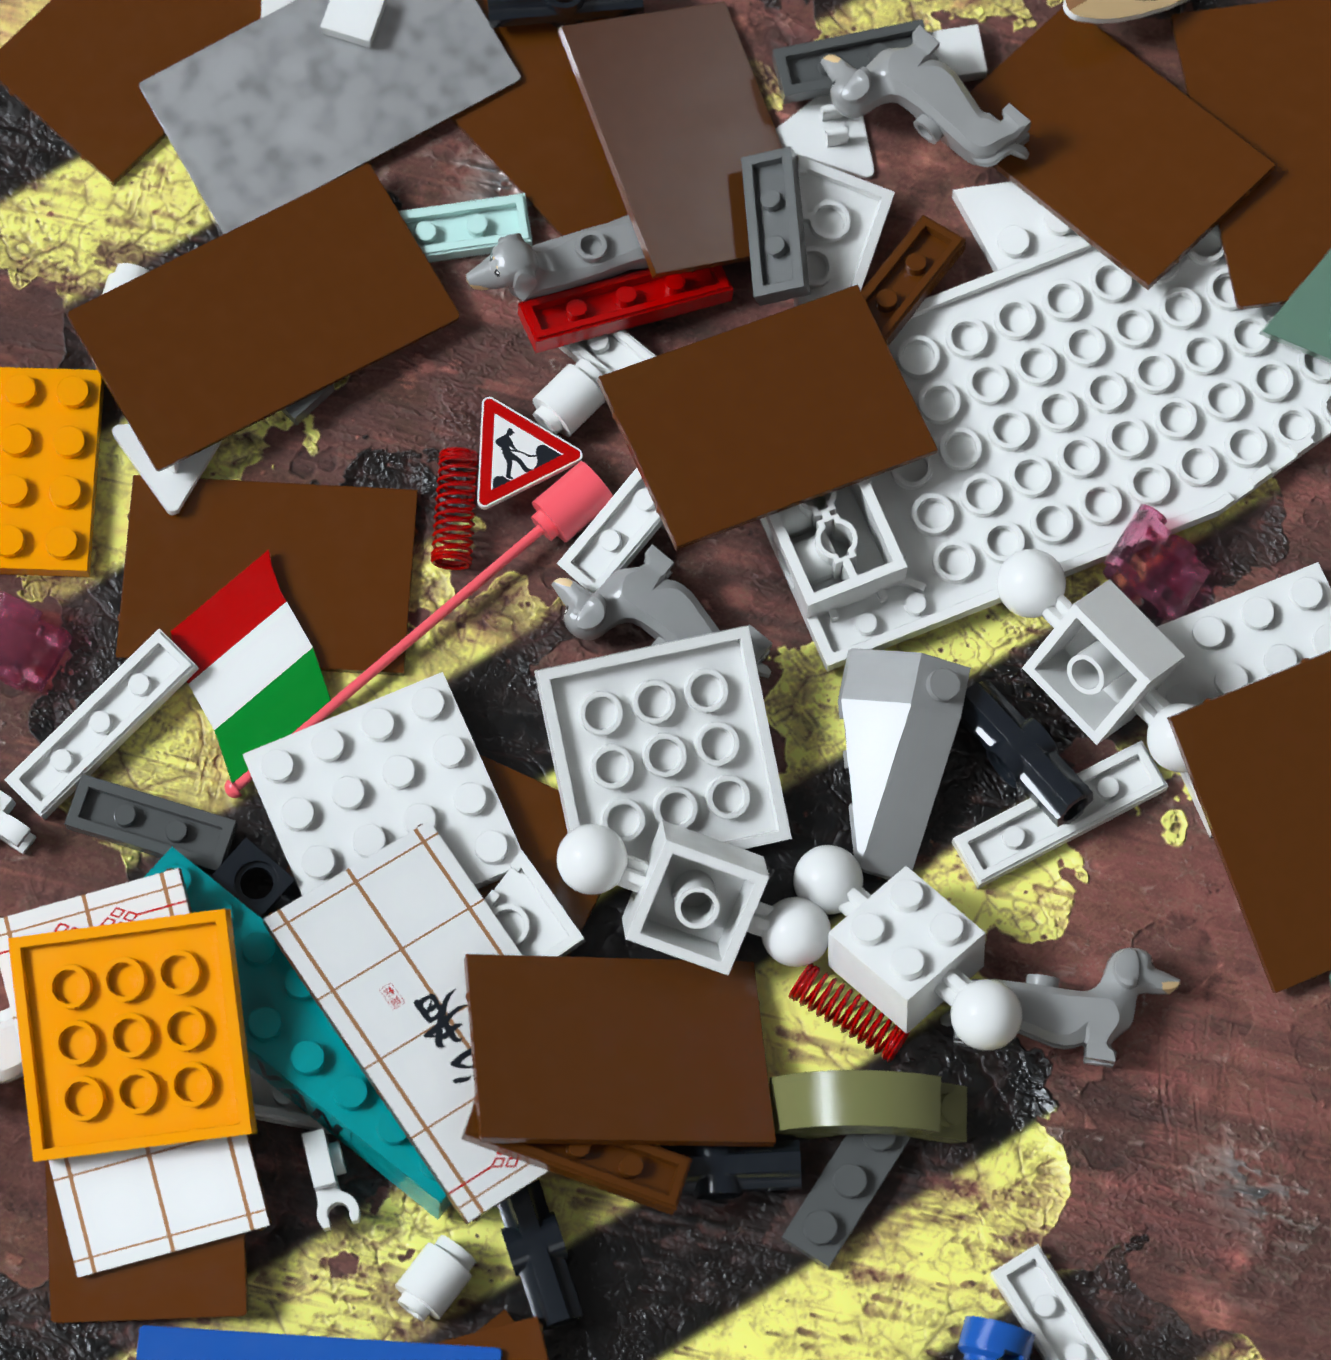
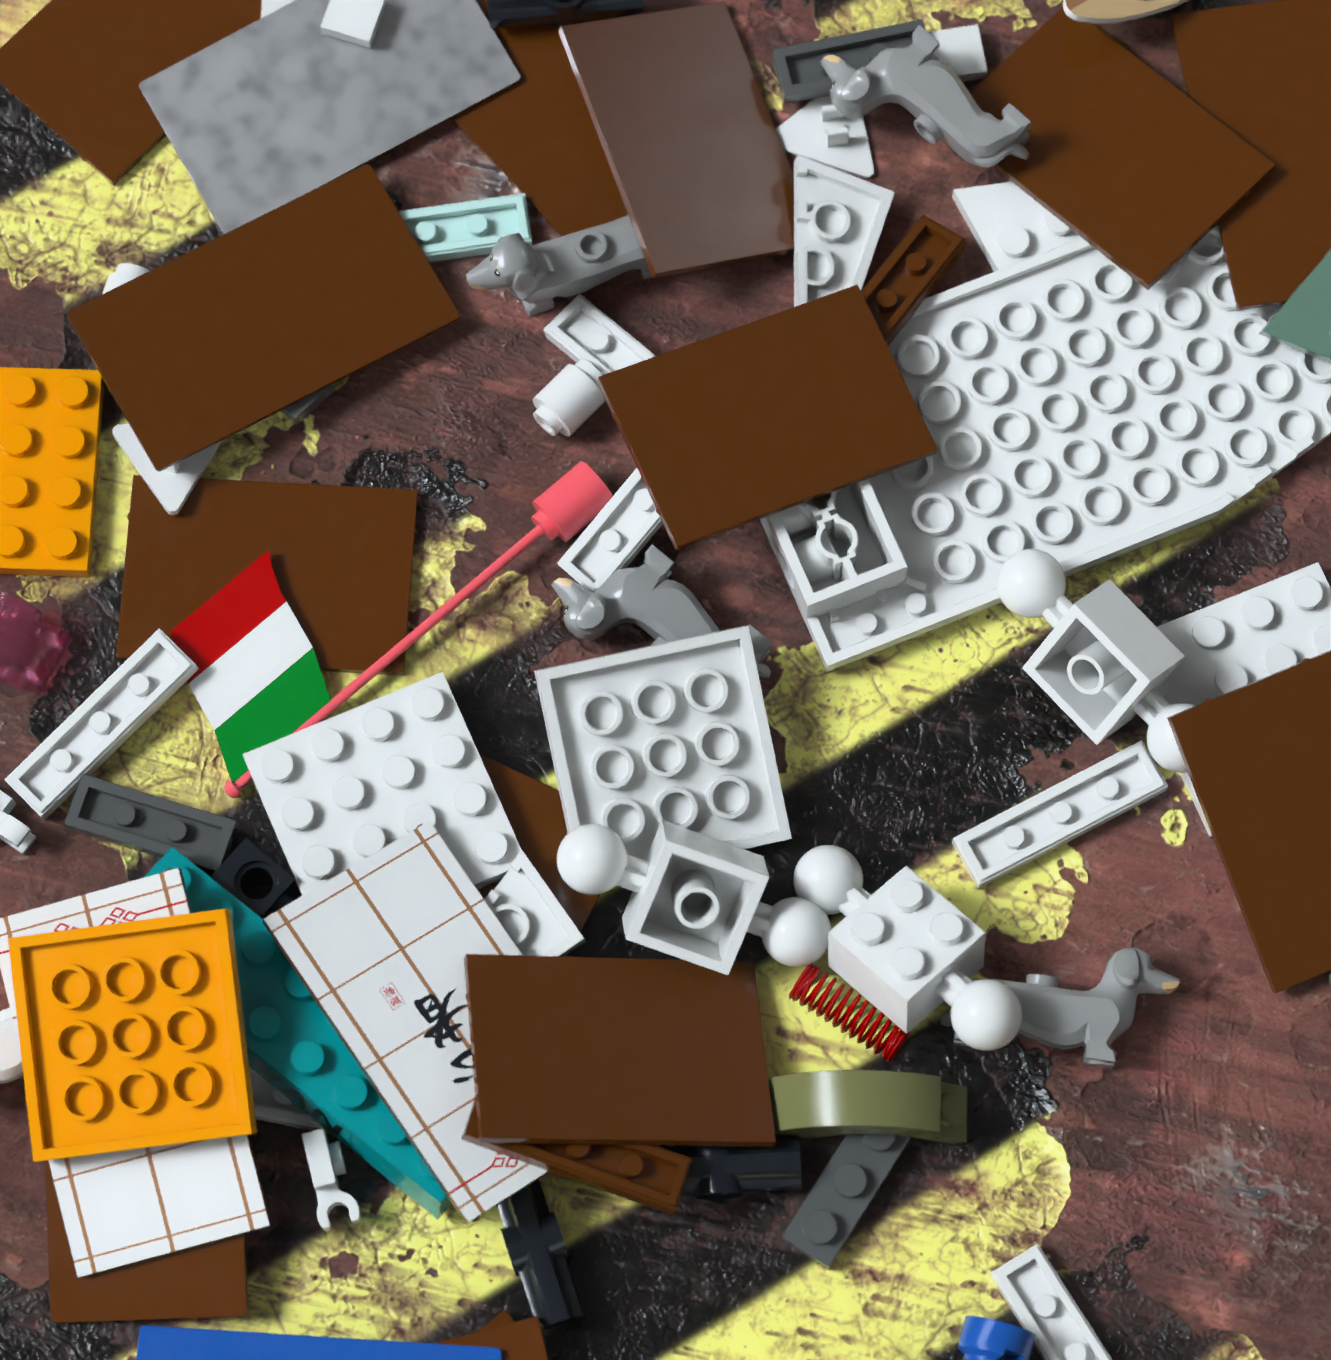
white brick [395,1235,476,1322] -> none
red piece [430,447,479,570] -> none
piece [477,397,583,510] -> none
red tile [518,266,733,354] -> none
dark grey plate [741,146,810,306] -> none
light grey wedge [838,648,971,880] -> none
black piece [960,679,1093,827] -> none
clear pink cylinder [1103,504,1211,621] -> none

